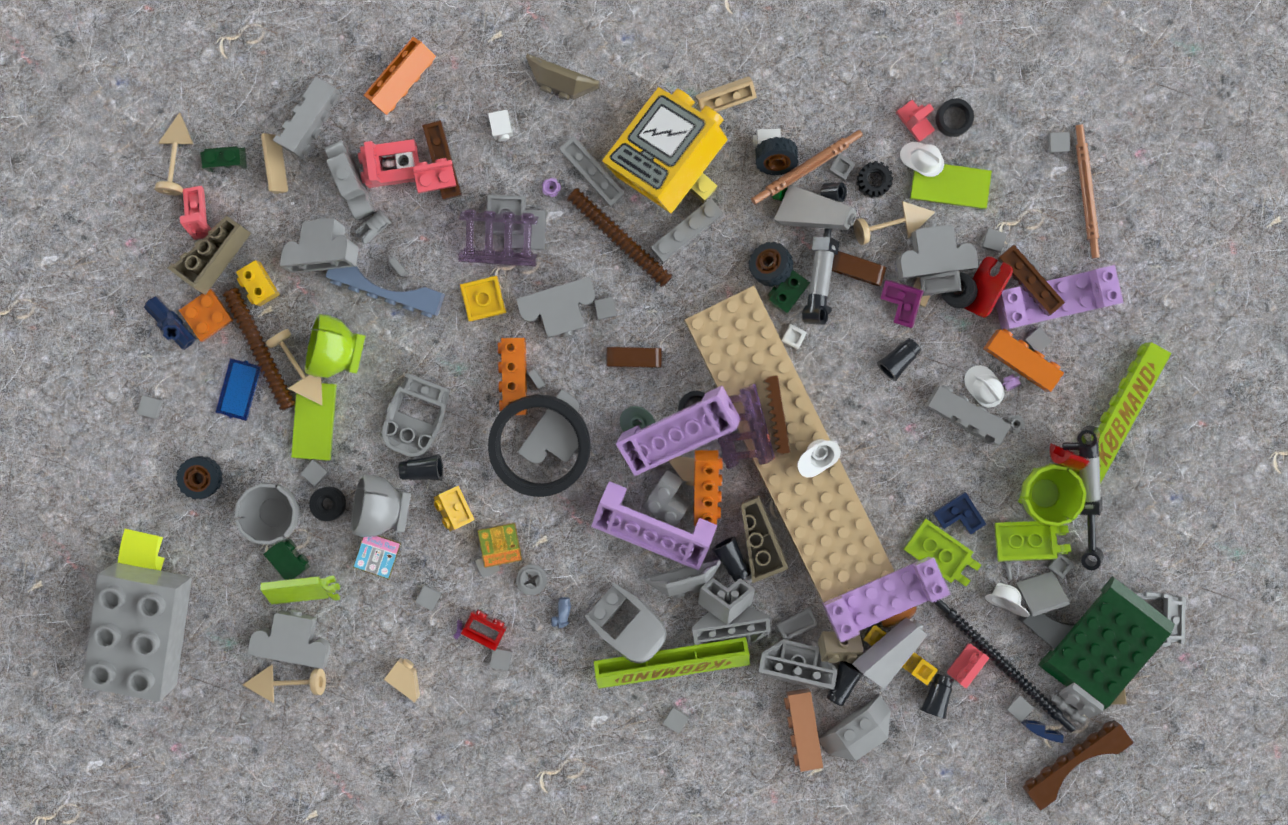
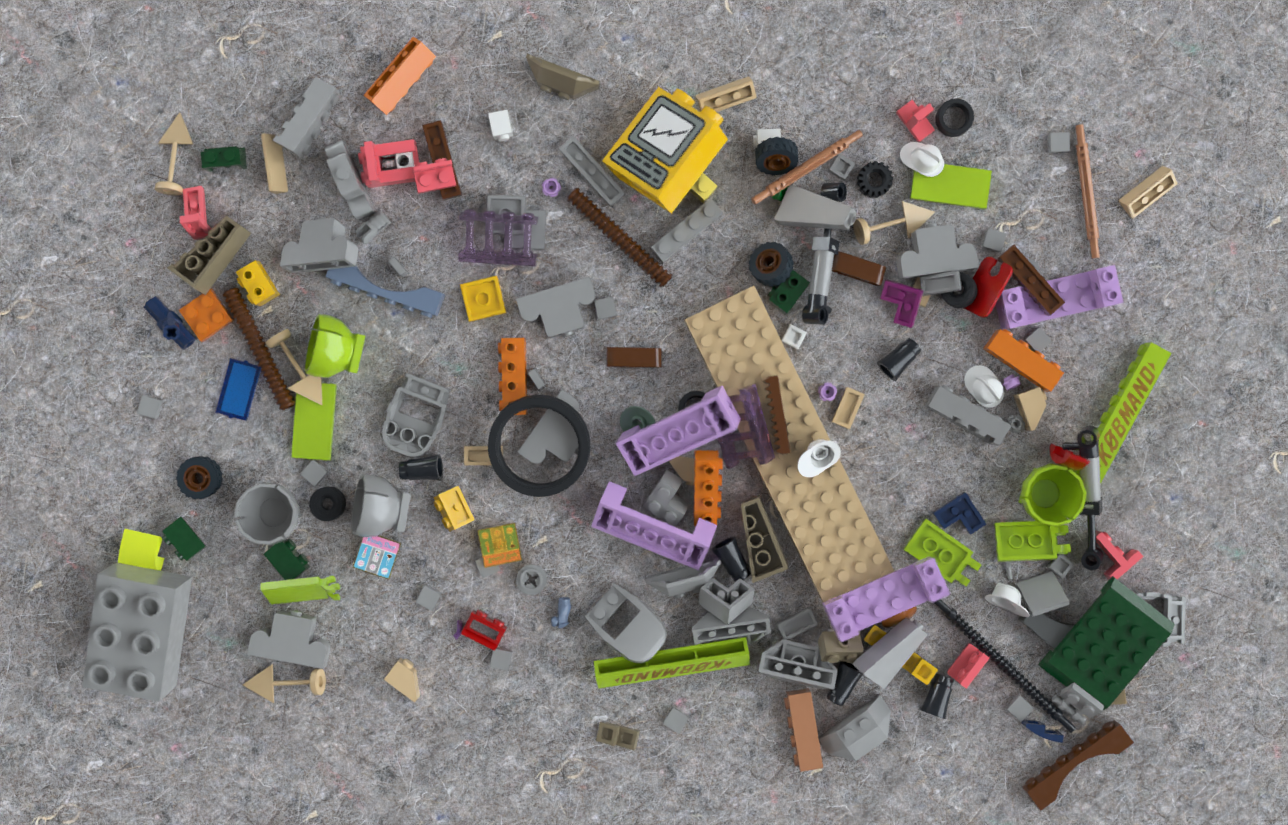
none -> dark green brick [161,517,207,561]
none -> tan tile [464,446,503,466]
none -> dark tan slope [596,722,640,750]
none -> lavender plate [818,383,837,401]
none -> tan tile [831,387,865,429]
none -> tan slope [1013,387,1047,431]
none -> coral bracket [1096,530,1144,580]
none -> tan slope [1119,166,1178,219]

